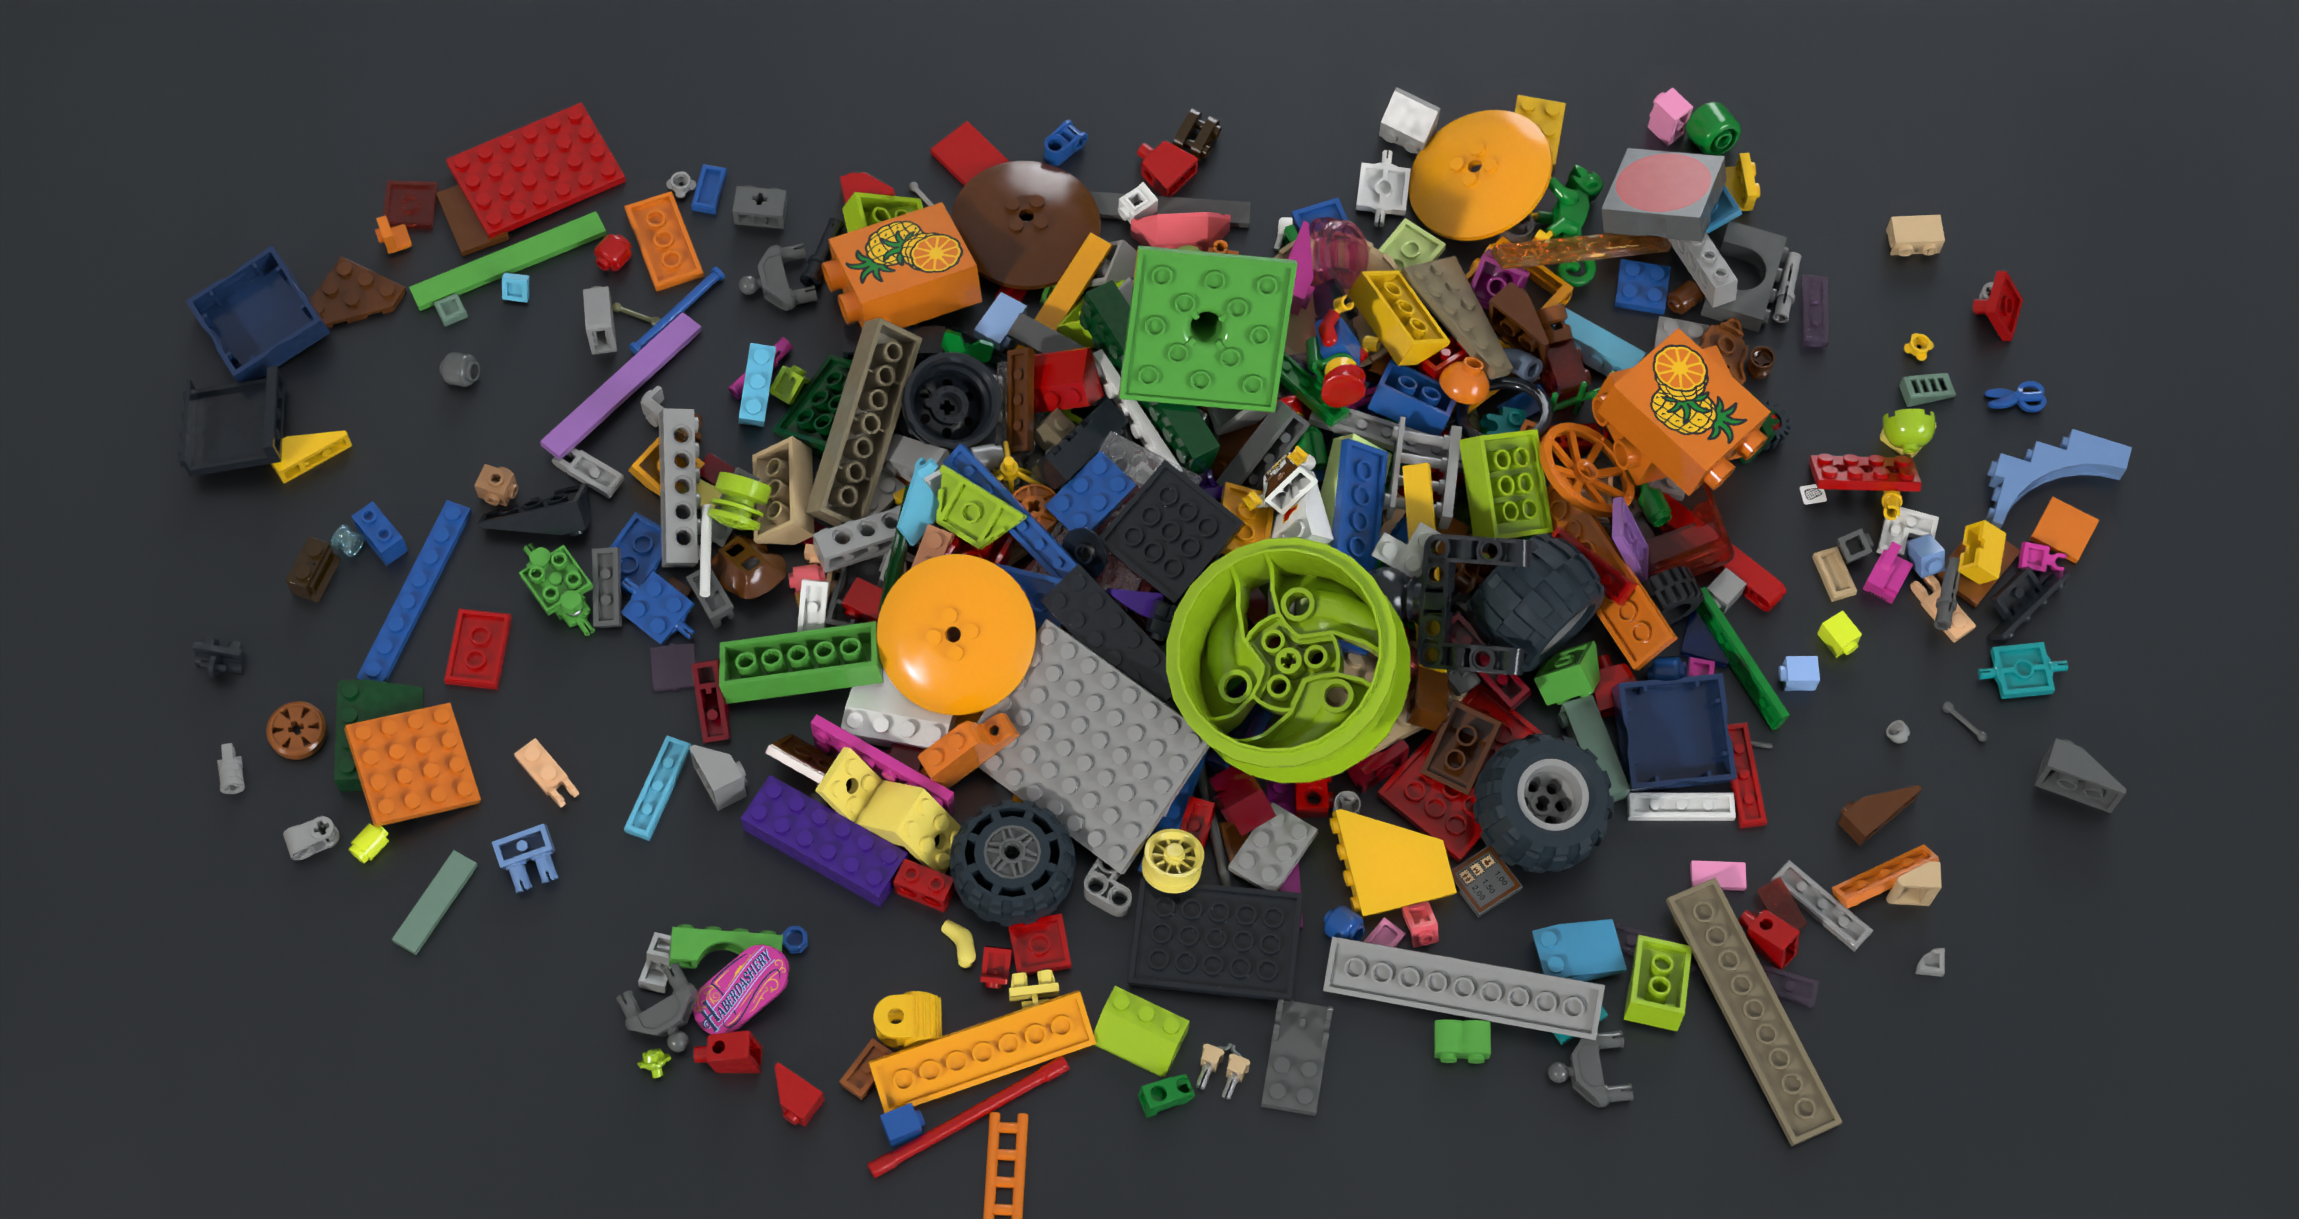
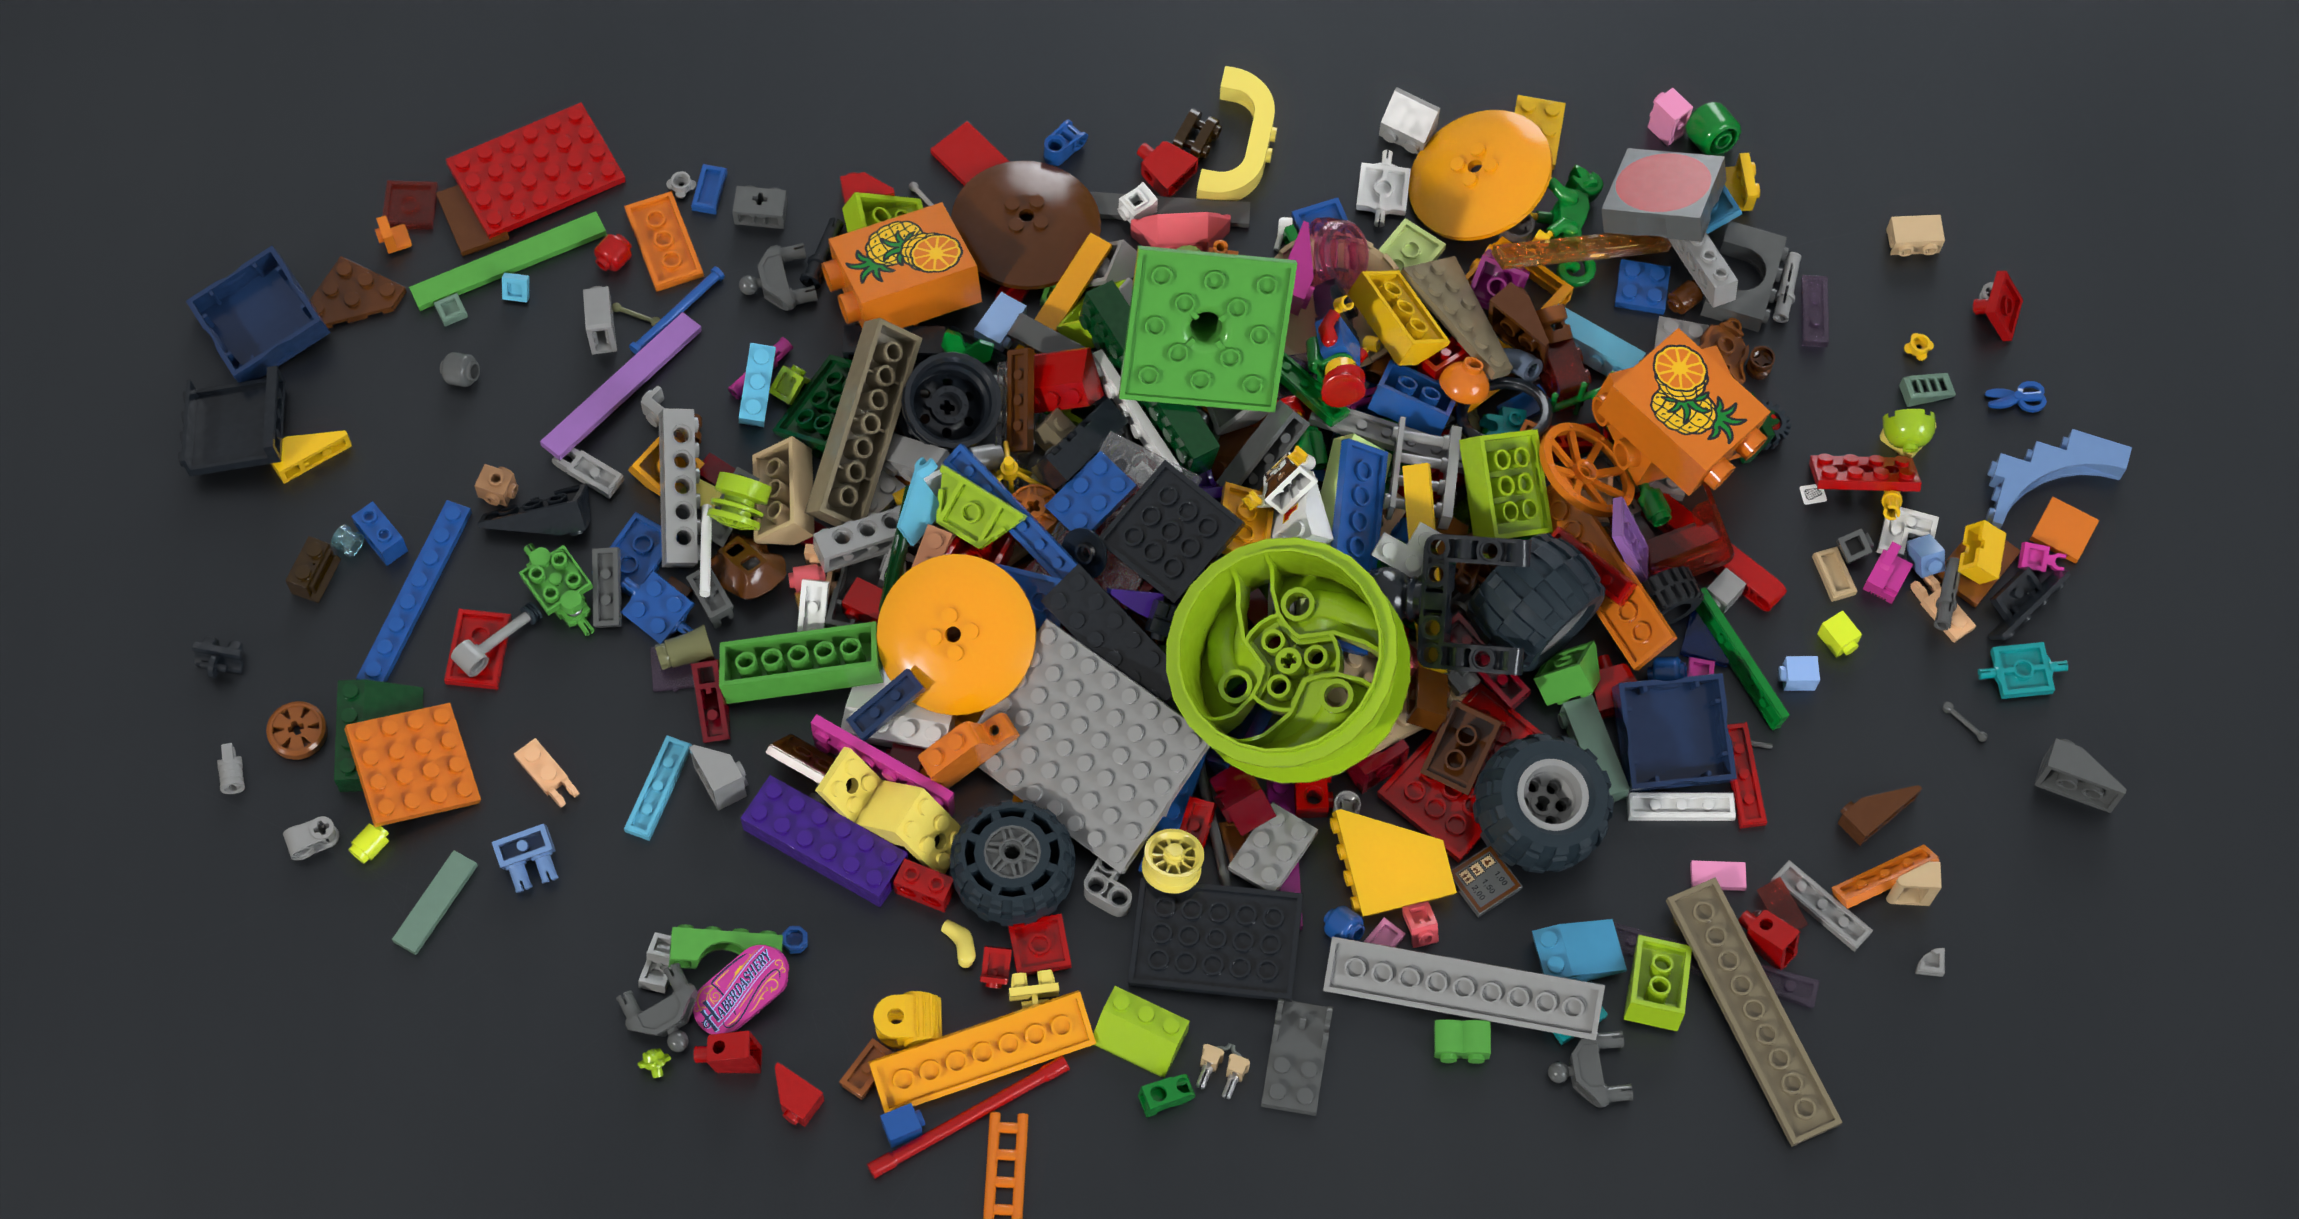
light grey hinge [1886,720,1910,744] -> none
none -> light grey piece [451,602,542,677]
none -> olive plant [655,624,715,670]
none -> dark blue plate [846,668,926,741]
none -> light yellow arch [1196,66,1277,201]

